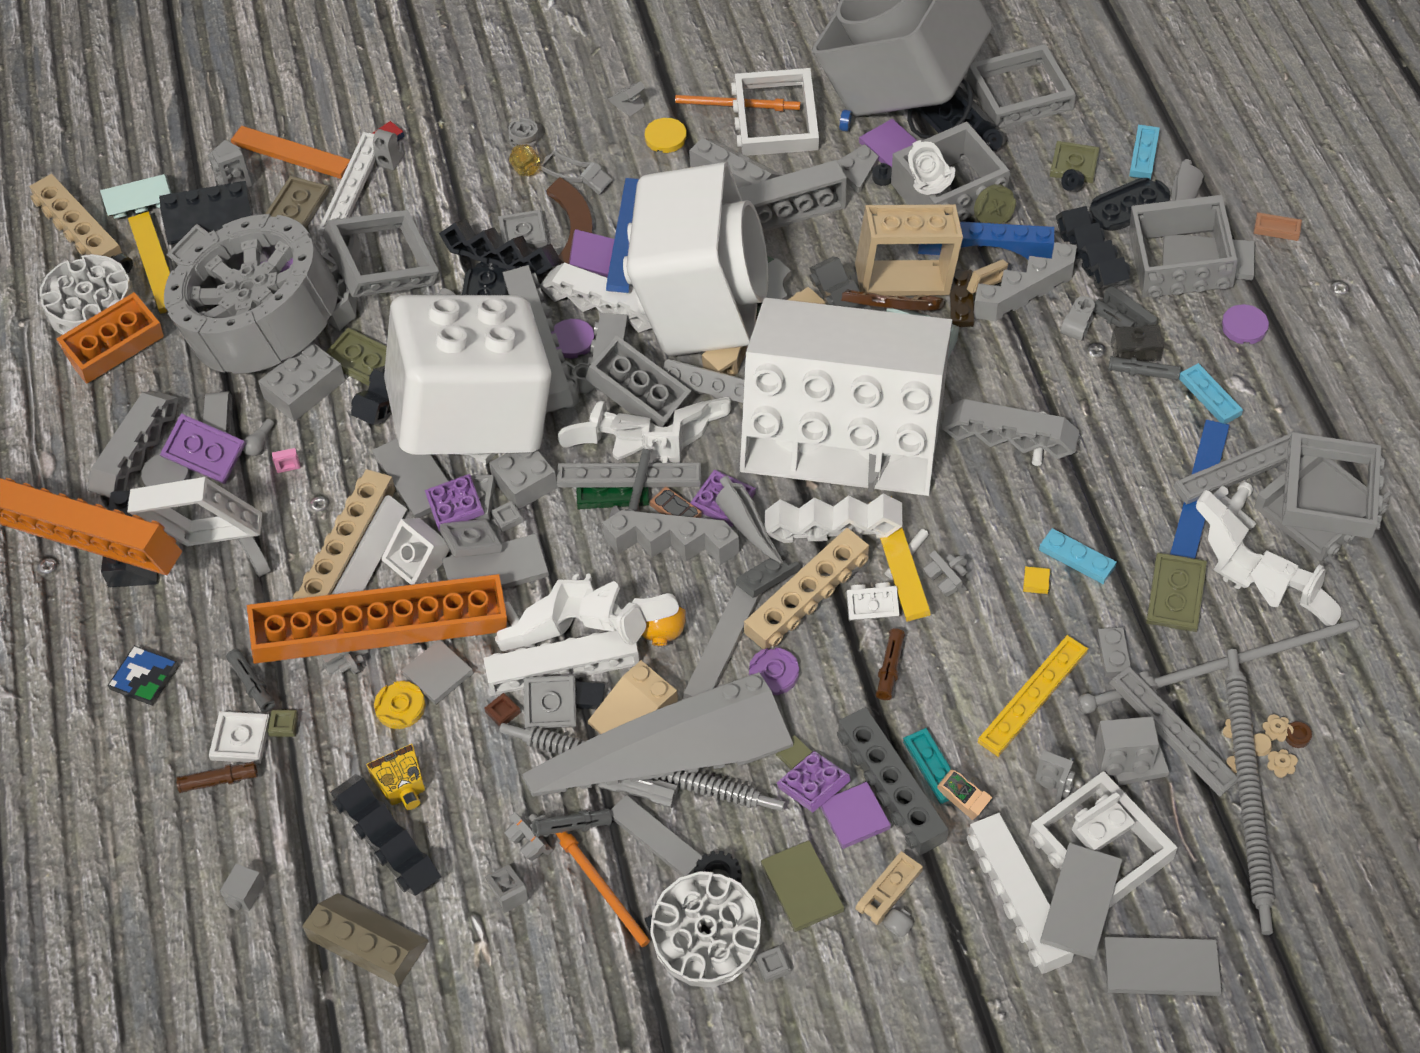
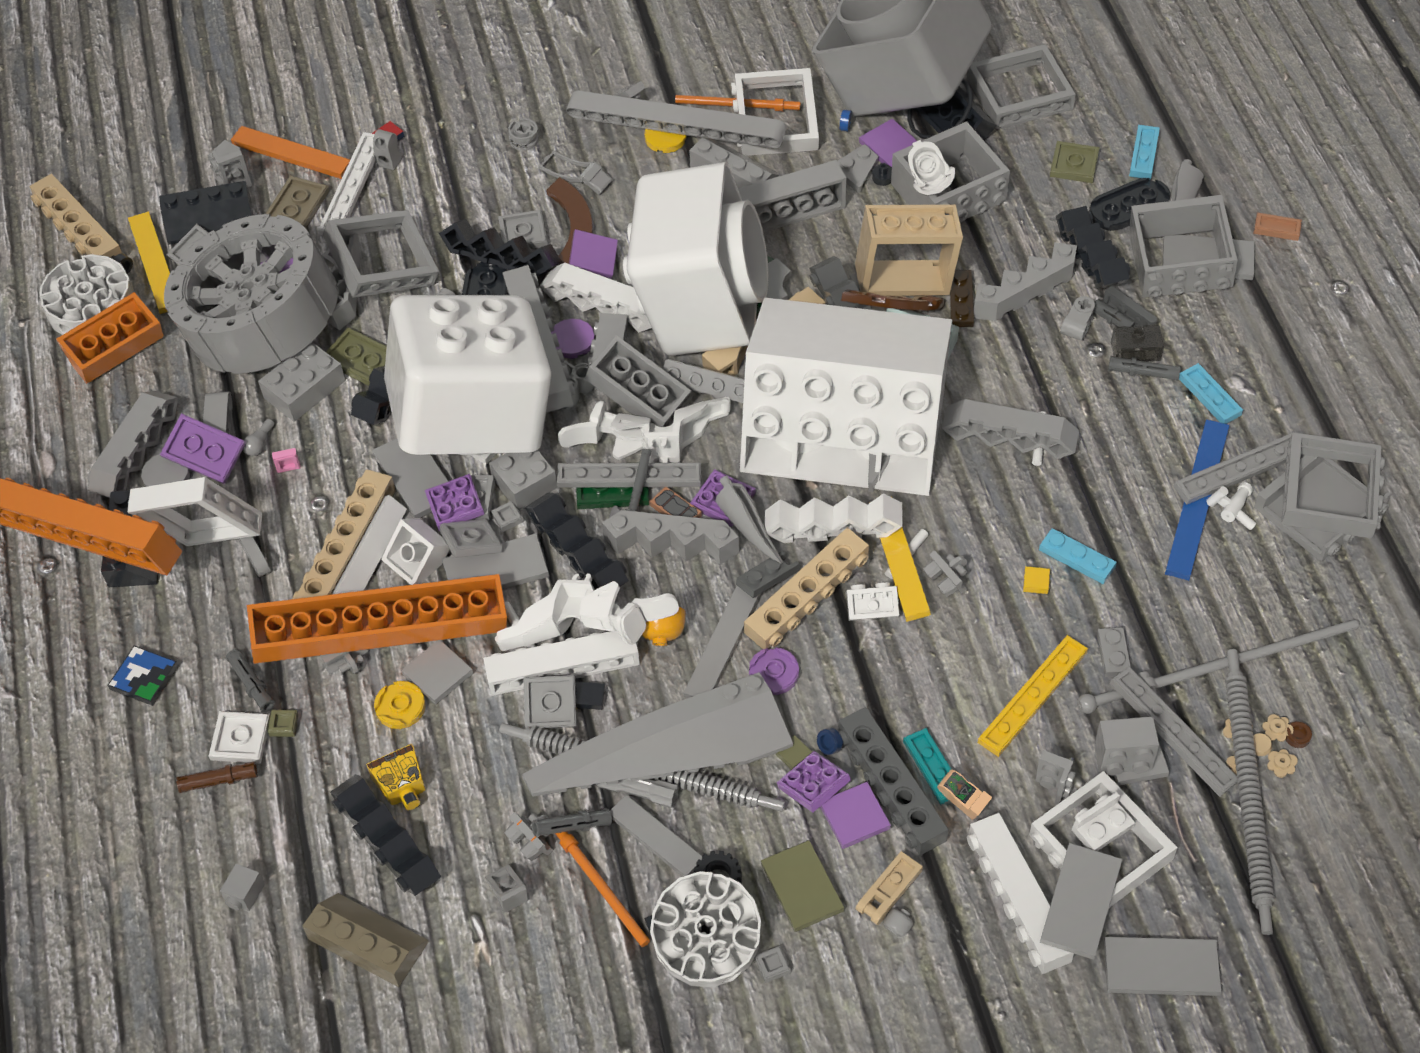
light aqua slope [100,174,171,219] -> none
copper tile [484,693,521,727] -> none
clear yellow head [509,144,541,177] -> none
tan slope [588,660,678,734] -> none
blue tile [606,178,639,293] -> none
reddish brown pin [876,628,905,700] -> none
blue arch [918,222,1054,260] -> none
tan tile [967,259,1008,294] -> none
olive tile [974,184,1016,224] -> none
black tile [982,128,1006,151] -> none
black tile [1061,169,1084,192] -> none
olive tile [1146,553,1207,632] -> none
white piece [1196,490,1341,626] -> none
medium lavender tile [1222,304,1269,344] -> none
none -> black brick [524,493,629,590]
none -> light grey beam [566,90,787,148]
none -> dark blue tile [817,728,842,755]

